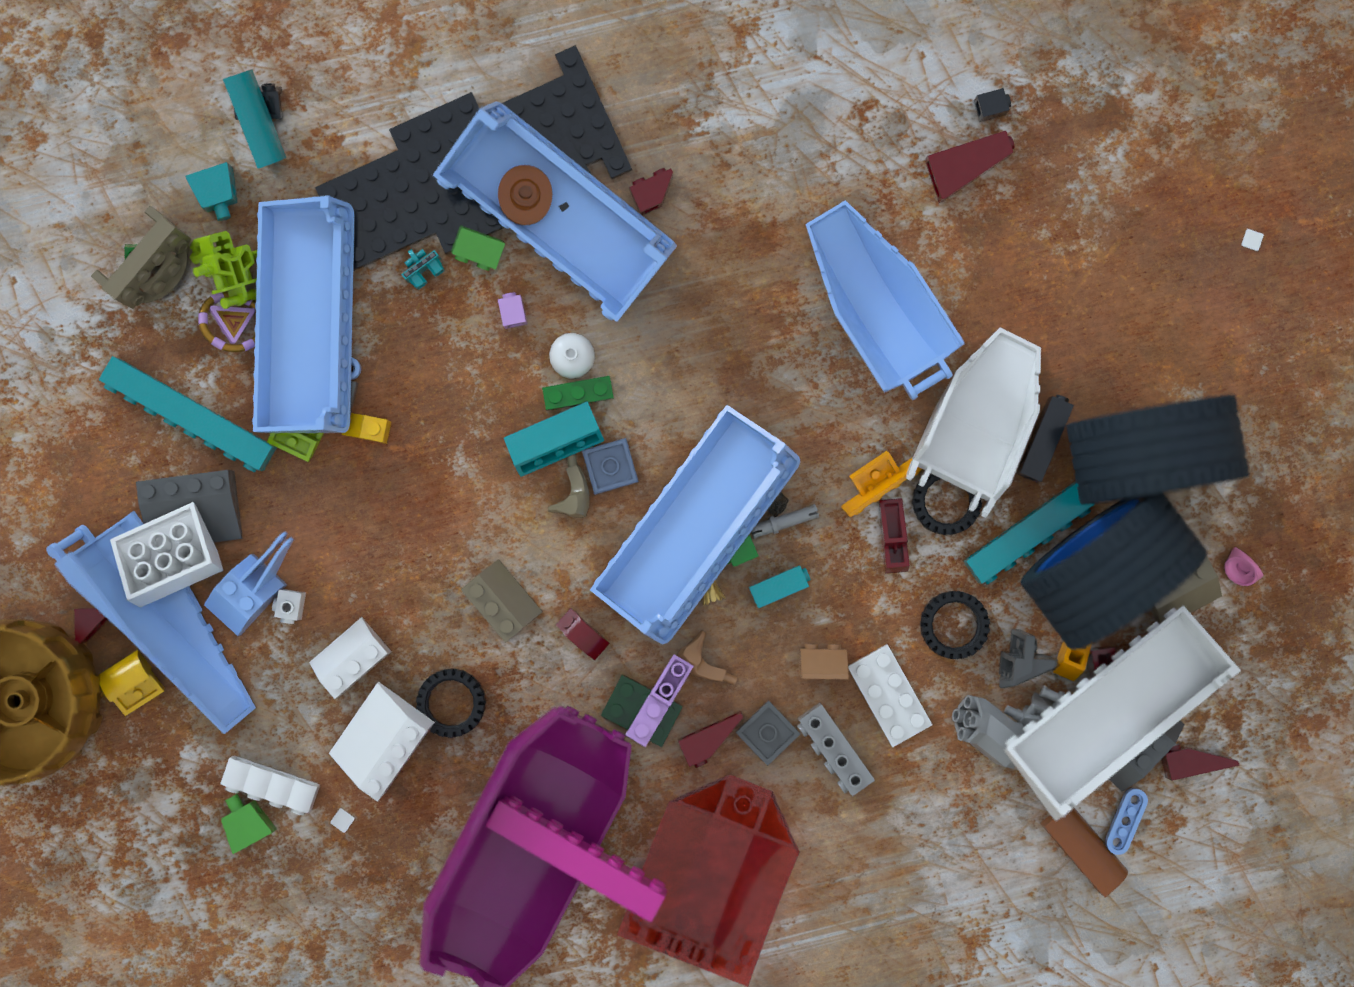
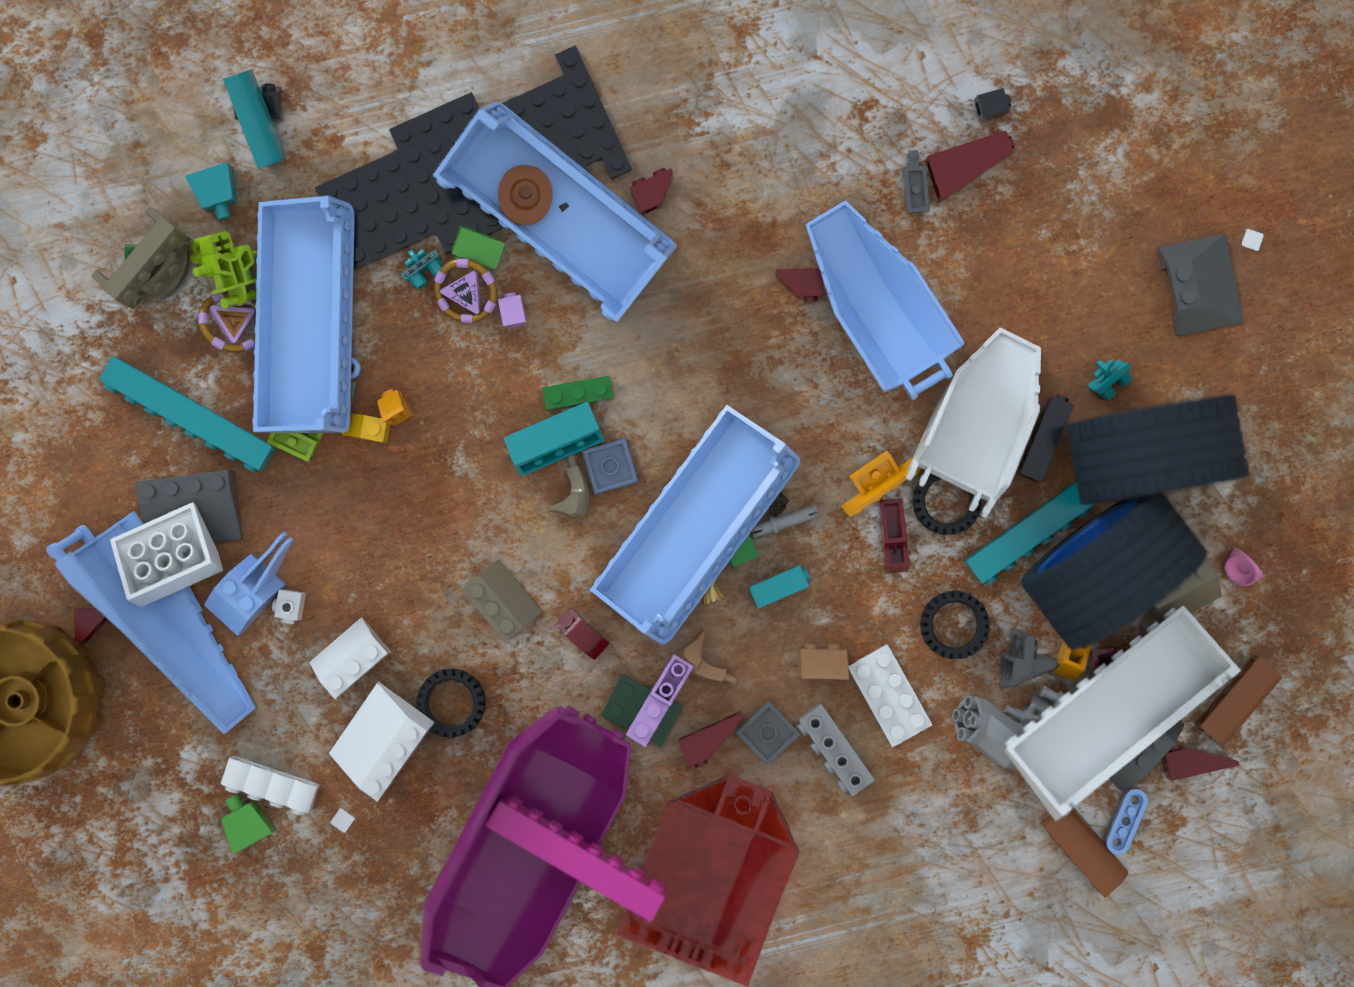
yellow brick [99,650,165,716] -> none
white cylinder [549,333,595,379] -> none
none -> light orange slope [377,389,414,426]
none -> piece [433,258,498,323]
none -> dark red slope [775,268,823,303]
none -> dark grey plate [902,150,930,214]
none -> teal hips [1087,359,1132,400]
none -> dark grey slope [1157,234,1244,336]
none -> dark orange brick [1194,655,1282,748]

